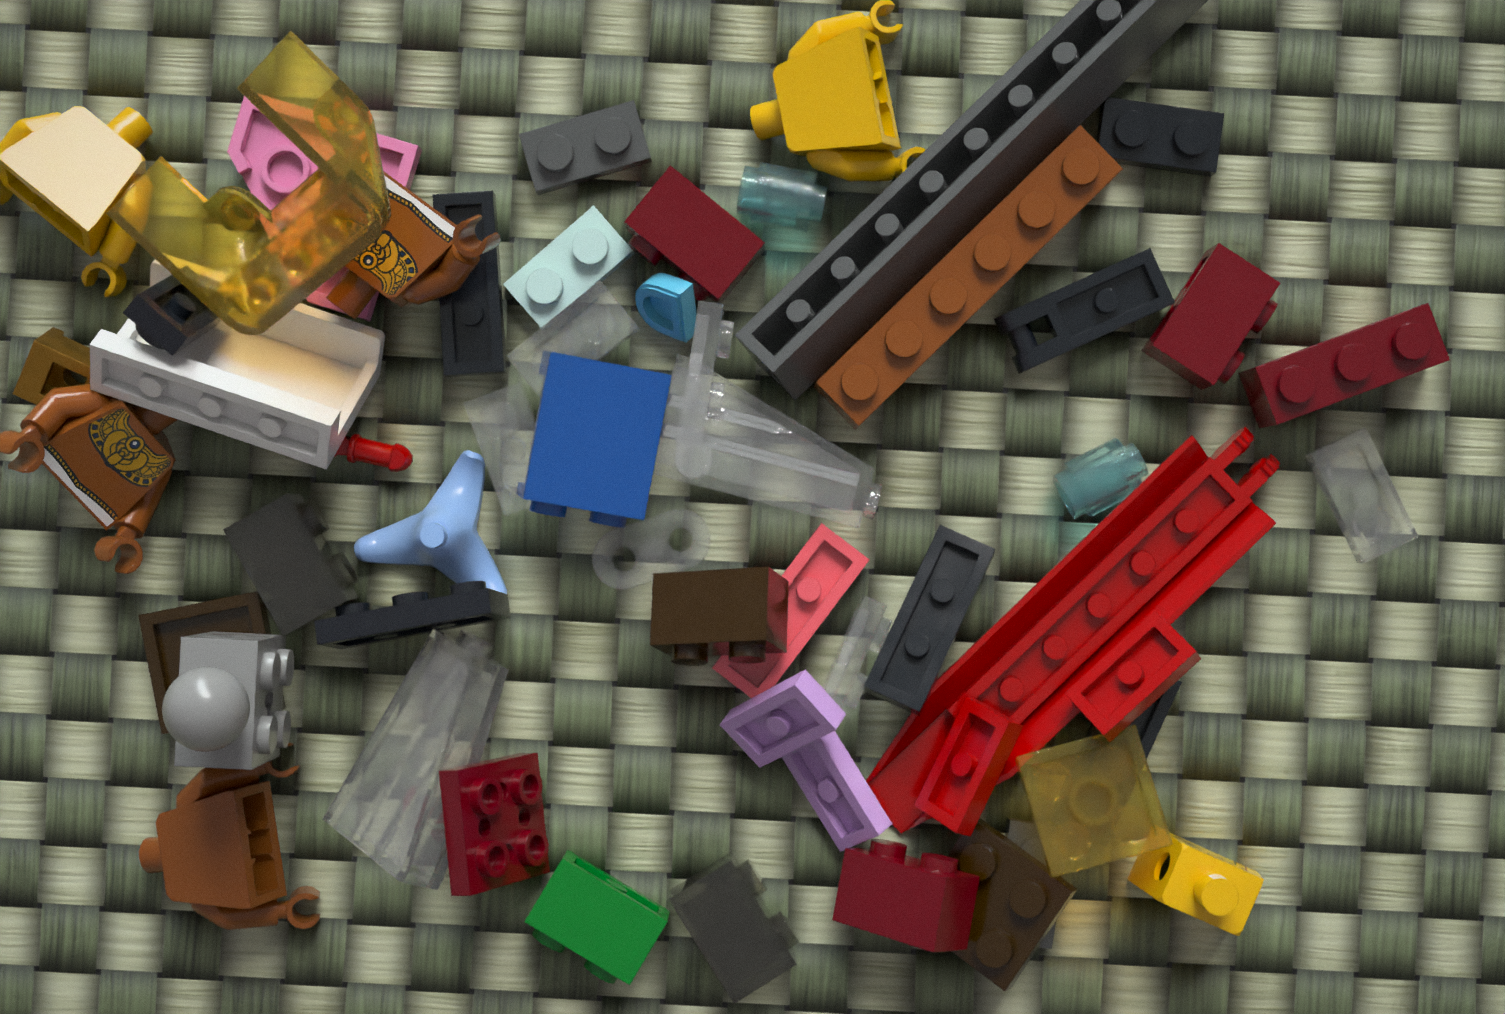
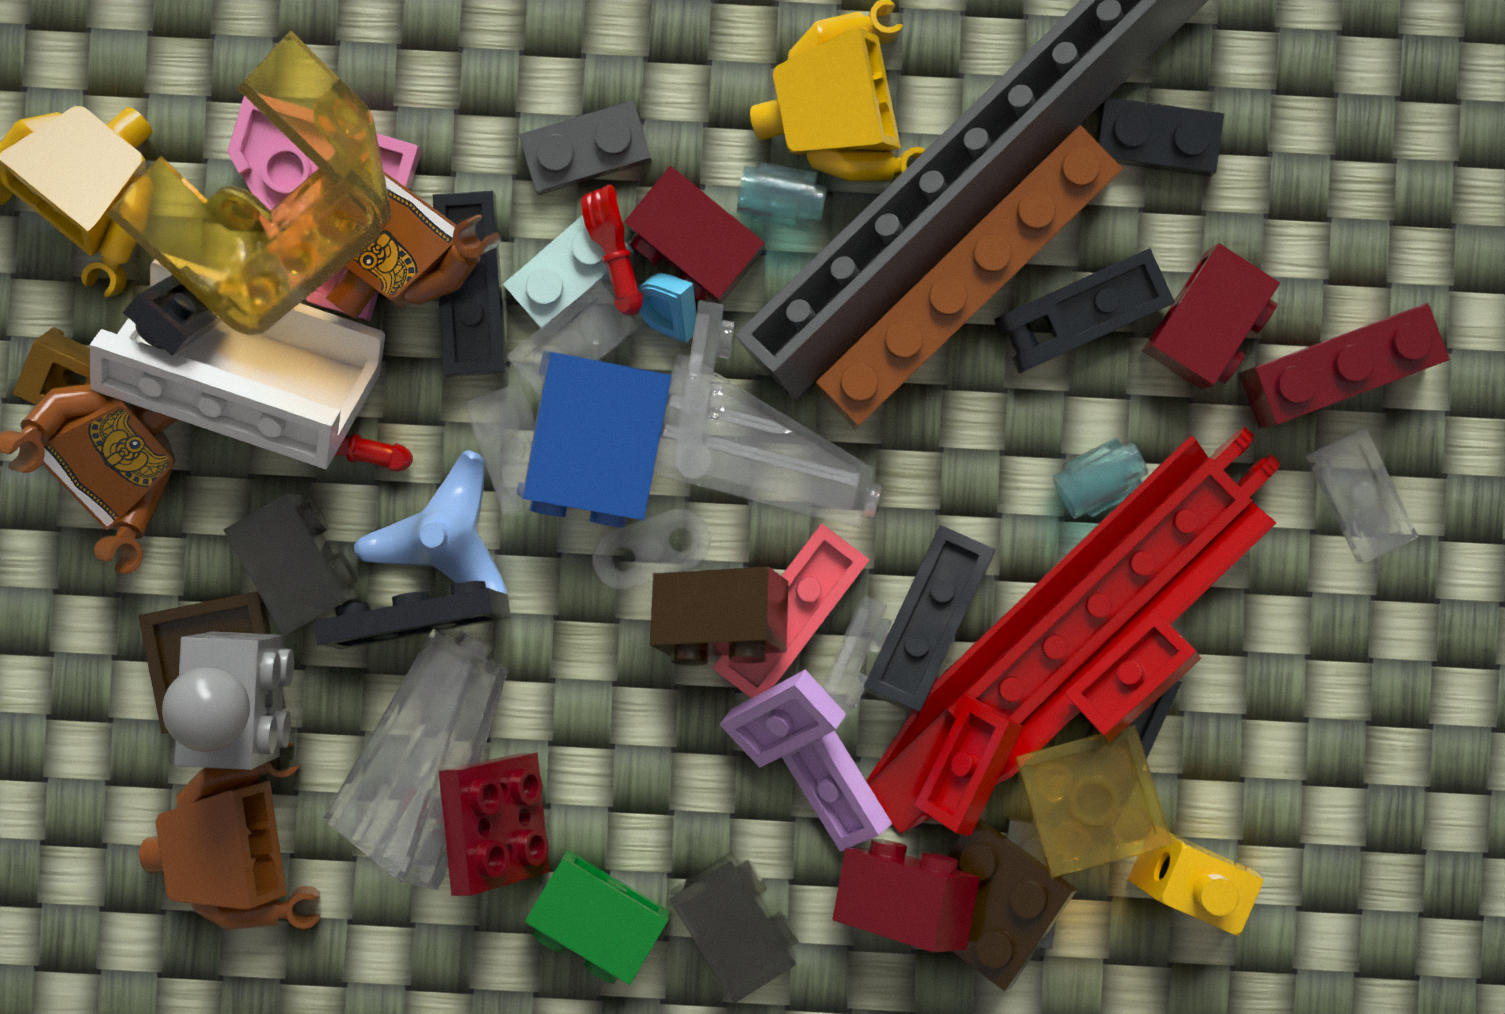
none -> red piece [581,184,643,316]

